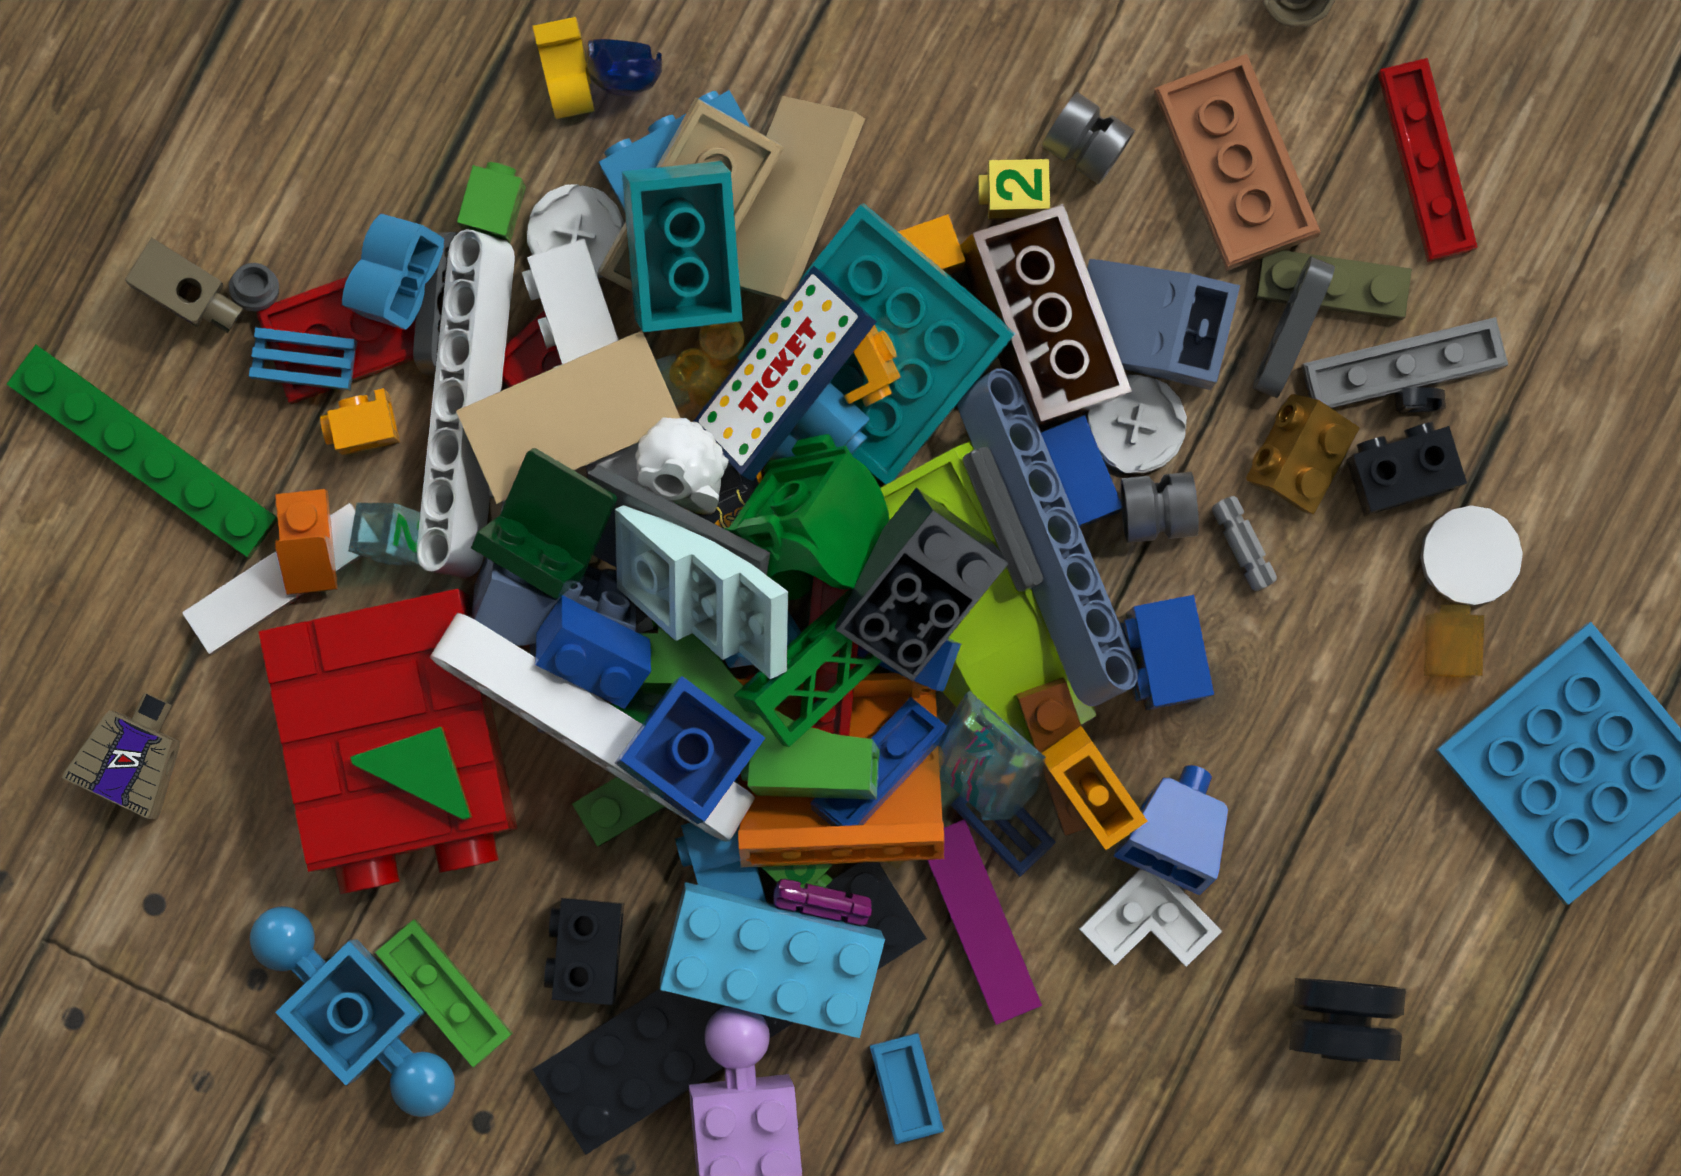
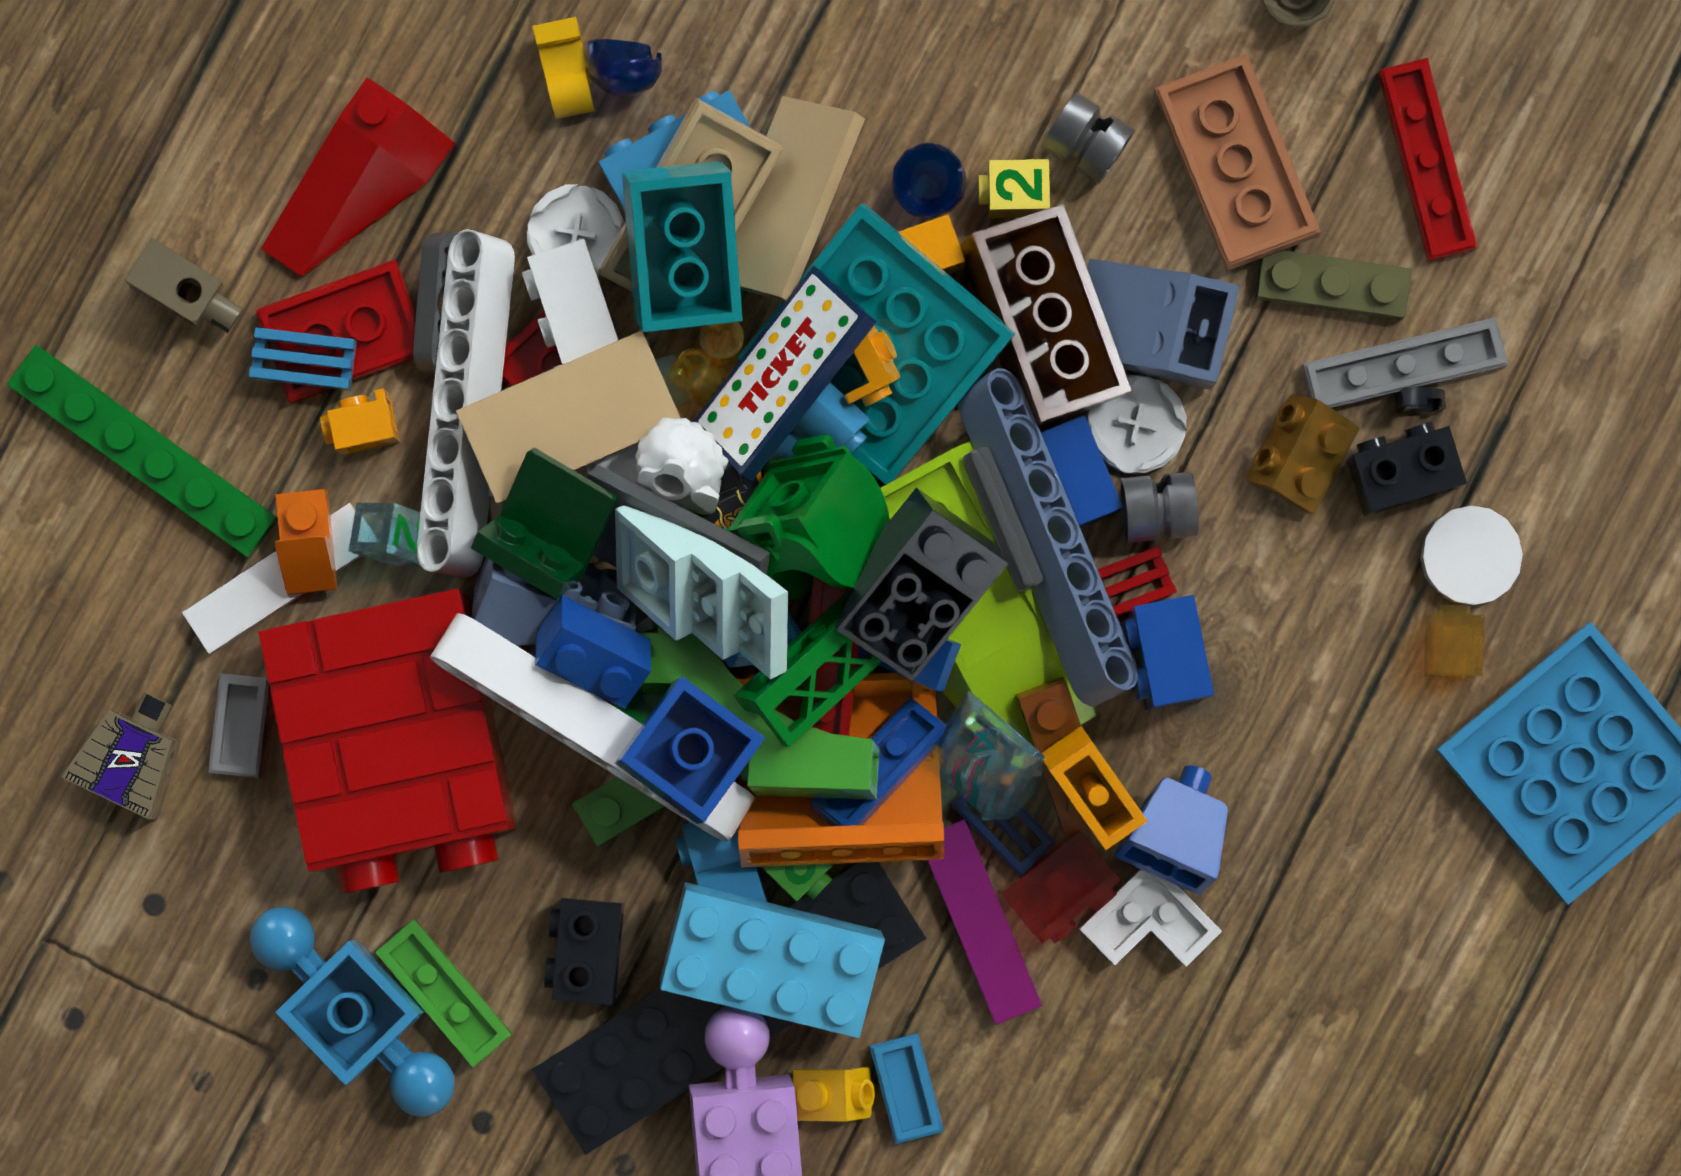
dark grey plate [229,263,279,311] -> none
dark azure brick [342,214,444,330] -> none
green tile [350,727,472,820] -> none
bright green brick [457,162,526,243] -> none
magenta axle [773,878,872,926] -> none
light grey axle [1212,496,1277,591] -> none
dark grey beam [1253,256,1335,398] -> none
black wheel [1289,978,1406,1062] -> none
none -> light grey tile [208,673,271,778]
none -> red wedge [261,77,455,278]
none -> yellow bracket [793,1067,875,1122]
none -> clear blue hair [892,143,967,219]
none -> clear red bracket [1000,831,1121,943]
none -> red tile [1097,546,1177,616]

